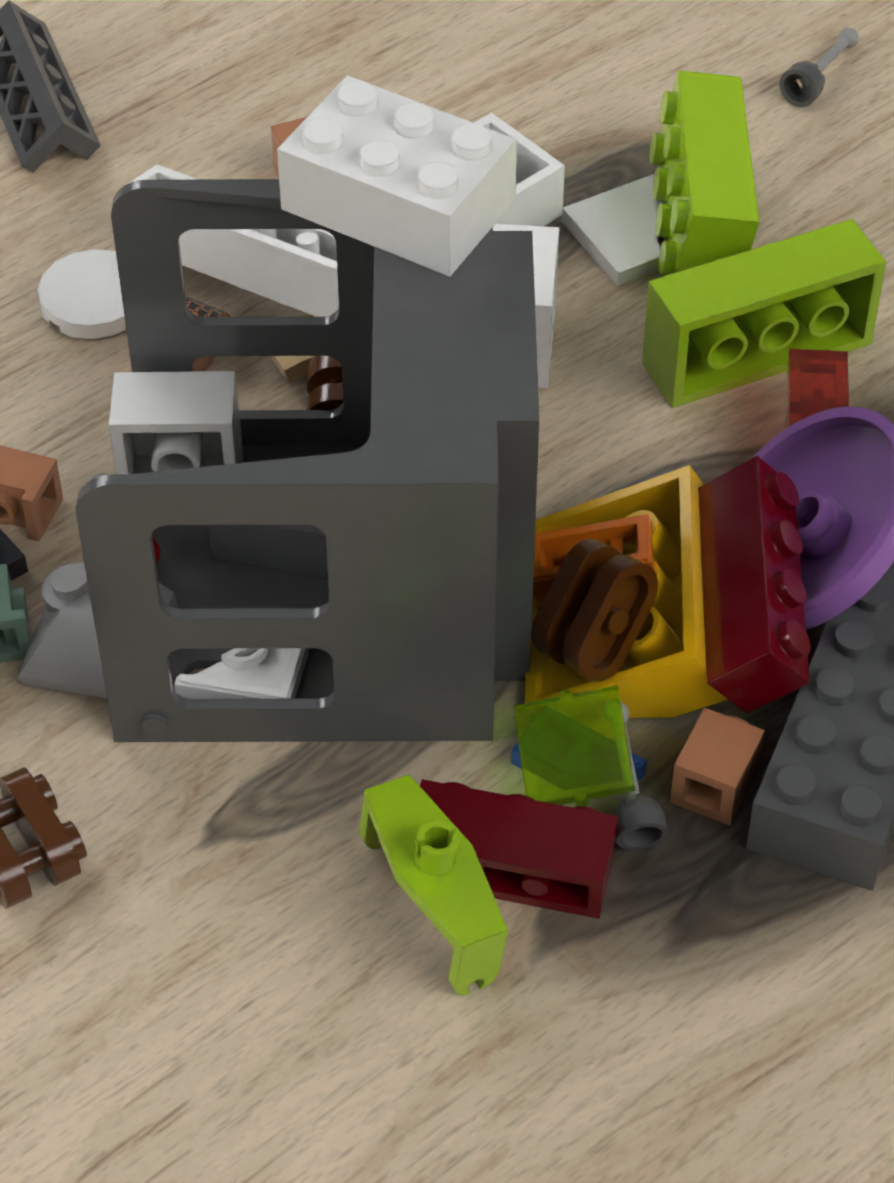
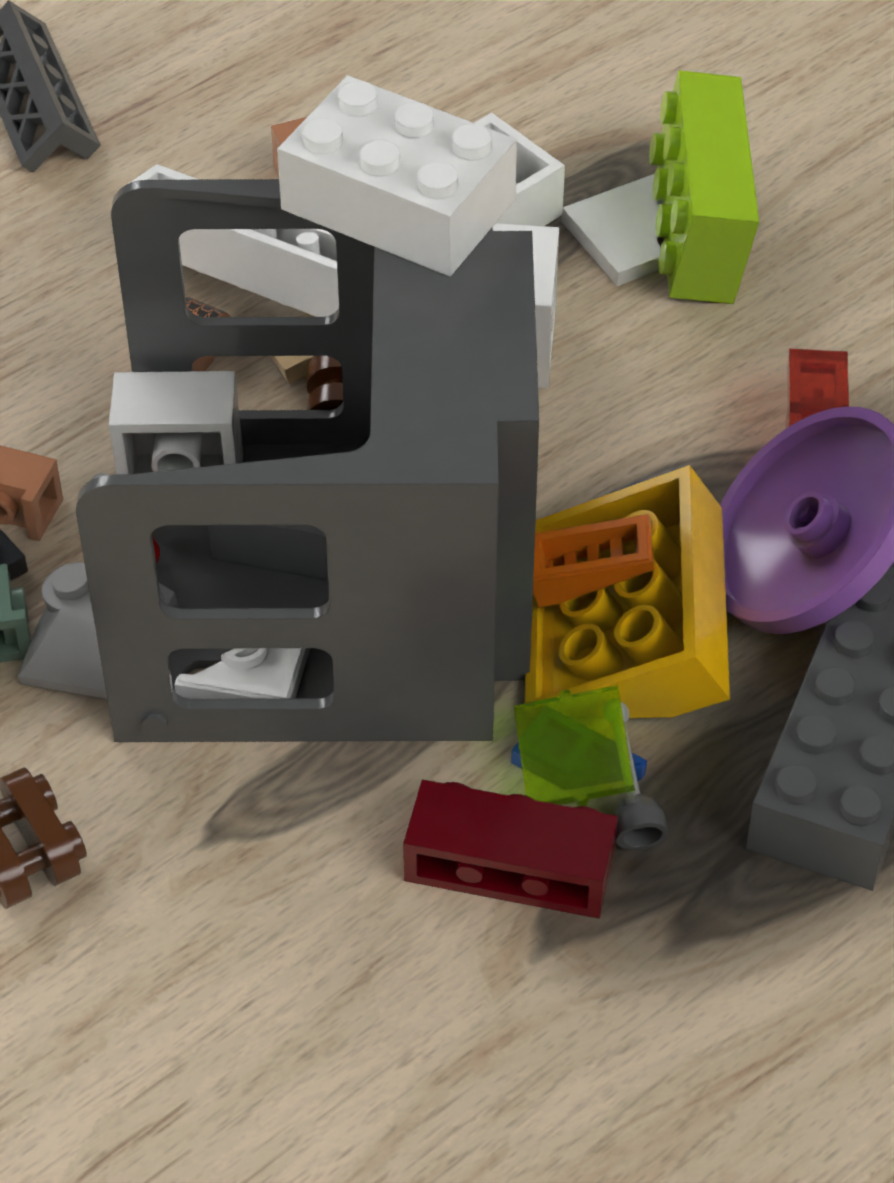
white tile [37,249,126,340] -> none
lime piece [359,774,508,996] -> none
reddish brown brick [531,539,658,682] -> none
lime brick [642,219,886,408] -> none
nougat brick [670,708,765,826] -> none
dark red brick [698,455,811,713] -> none
dark grey hinge [779,28,859,107] -> none

